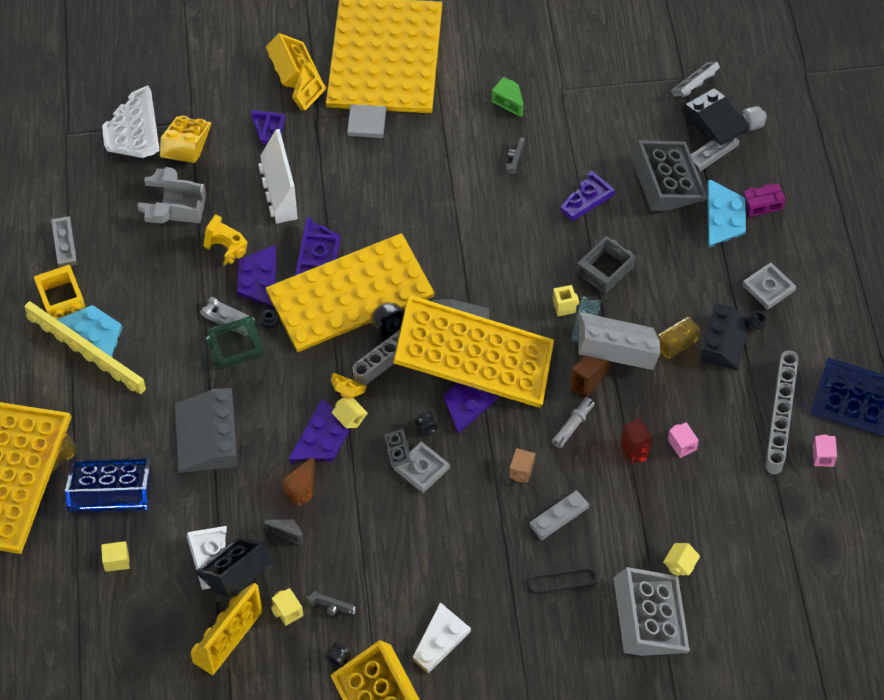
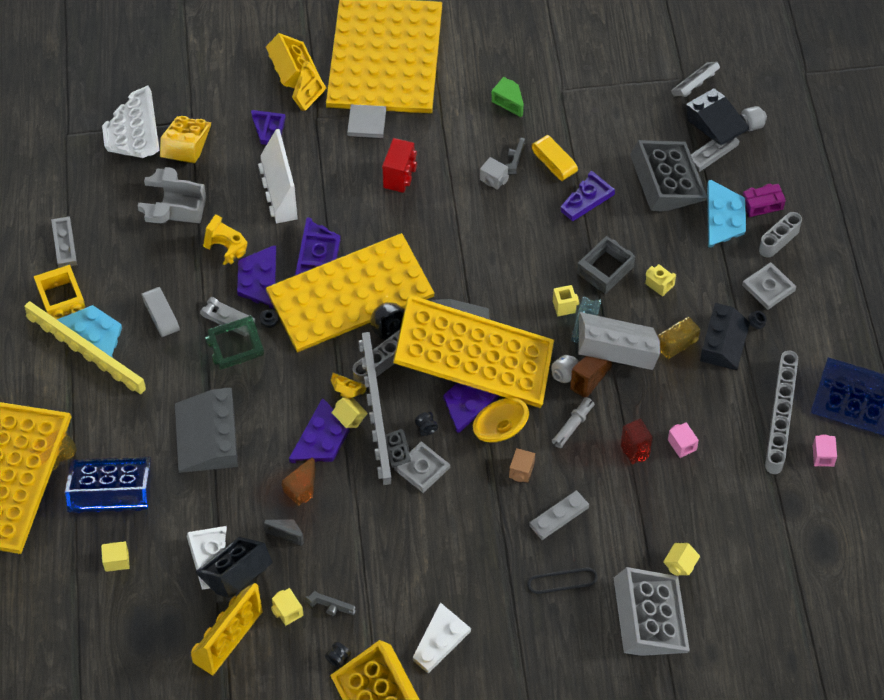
none -> light grey beam [141,287,180,337]
none -> light grey plate [359,332,391,485]
none -> red brick [382,138,417,193]
none -> yellow dish [473,398,529,443]
none -> light grey brick [480,157,509,190]
none -> yellow beam [531,135,578,181]
none -> light grey head [551,355,579,383]
none -> light yellow brick [645,264,676,297]
none -> light grey beam [759,212,802,257]

